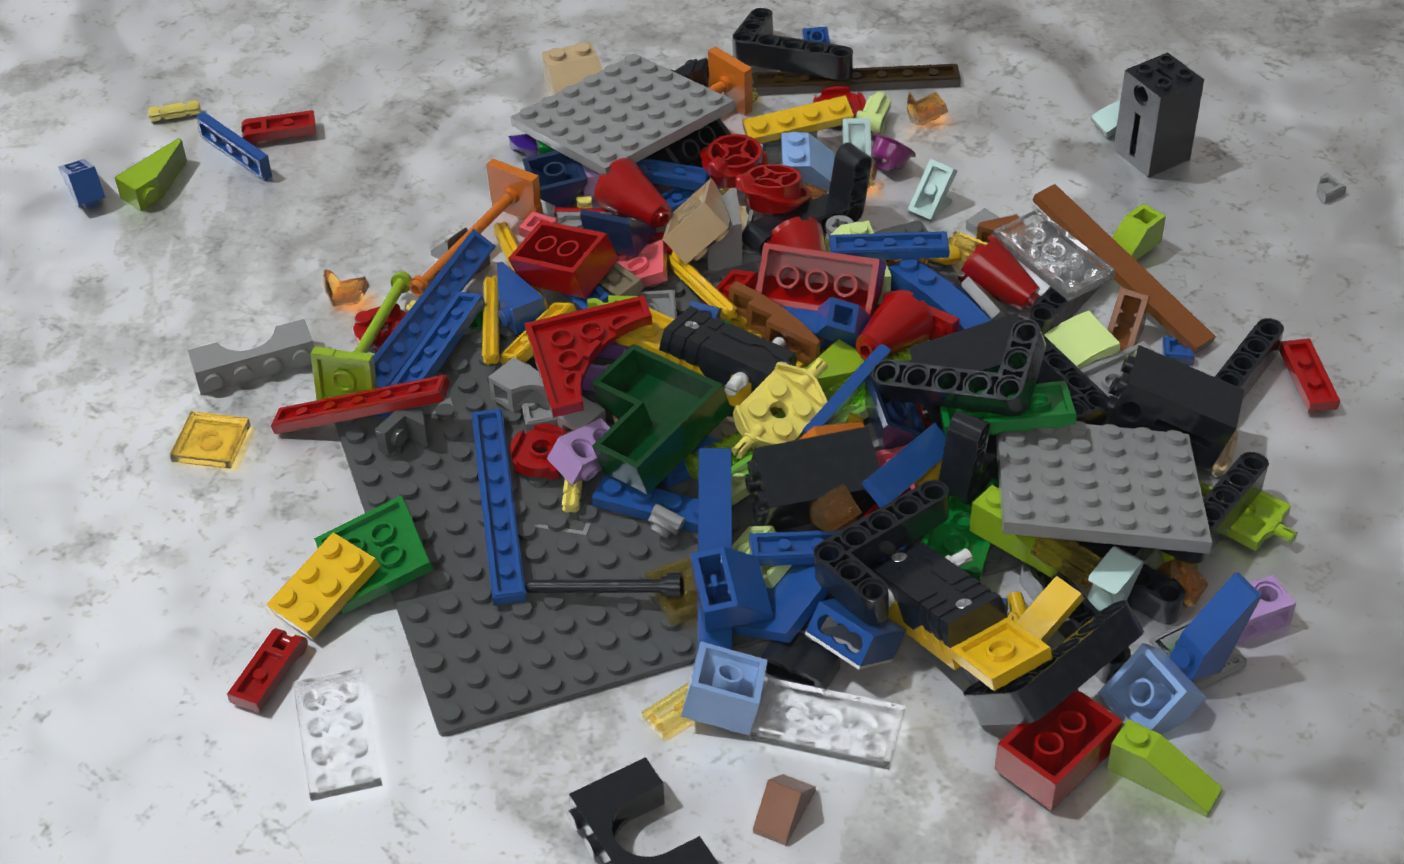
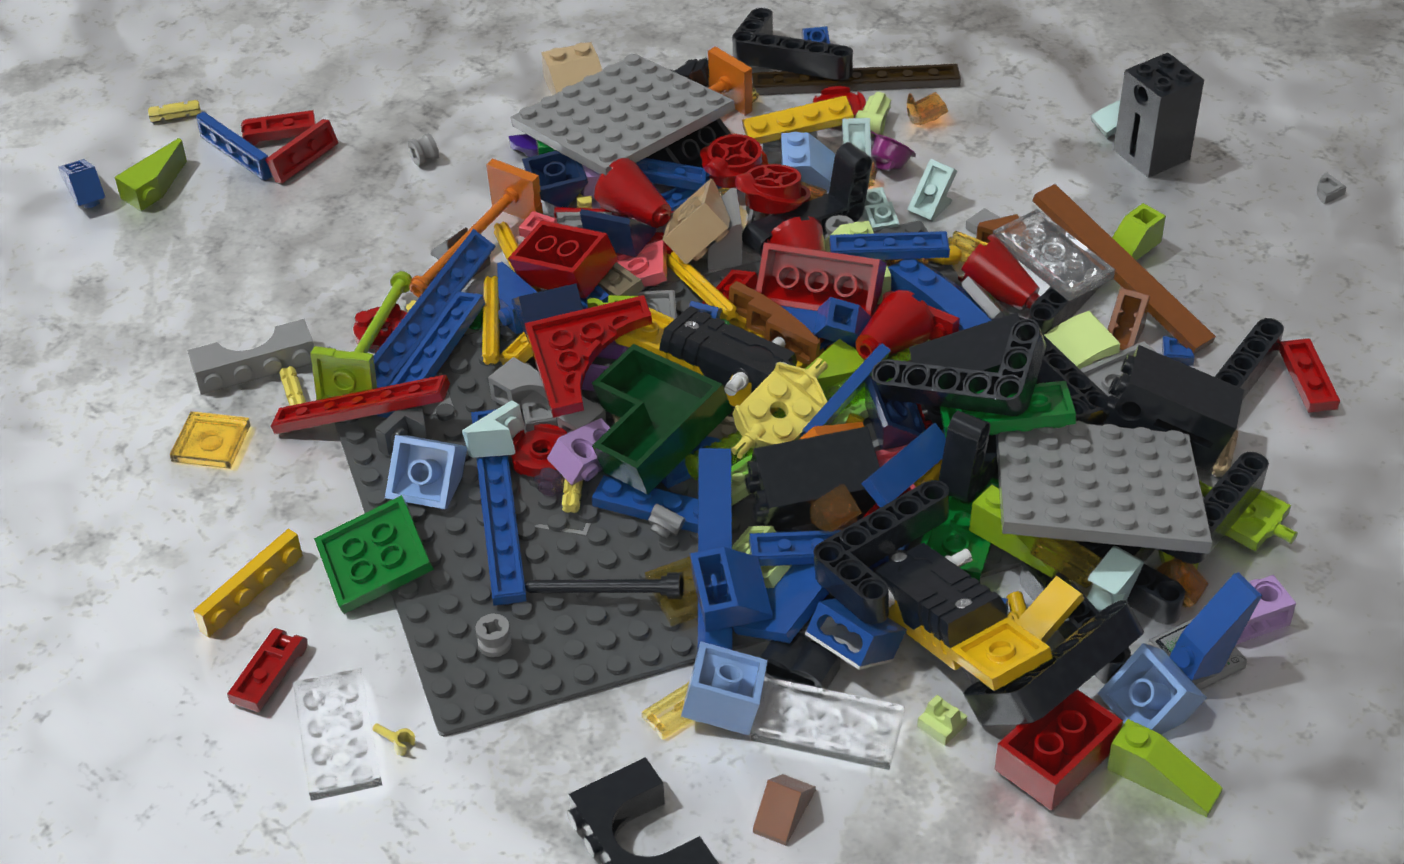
yellow plate [266,532,381,639] -> none
clear orange plate [323,269,370,307] -> none
none -> yellow plate [193,529,303,638]
none -> red plate [265,119,339,183]
none -> light yellow axle [279,366,306,406]
none -> light yellow hand [372,723,415,756]
none -> light blue slope [385,435,467,509]
none -> light grey wheel [408,133,439,166]
none -> light aqua slope [462,400,525,458]
none -> light grey wheel [475,614,512,657]
none -> dark blue slope [512,283,583,342]
none -> clear purple plate [534,468,565,496]
none -> light aqua slope [862,187,899,231]
none -> yellowish green tile [917,695,968,746]

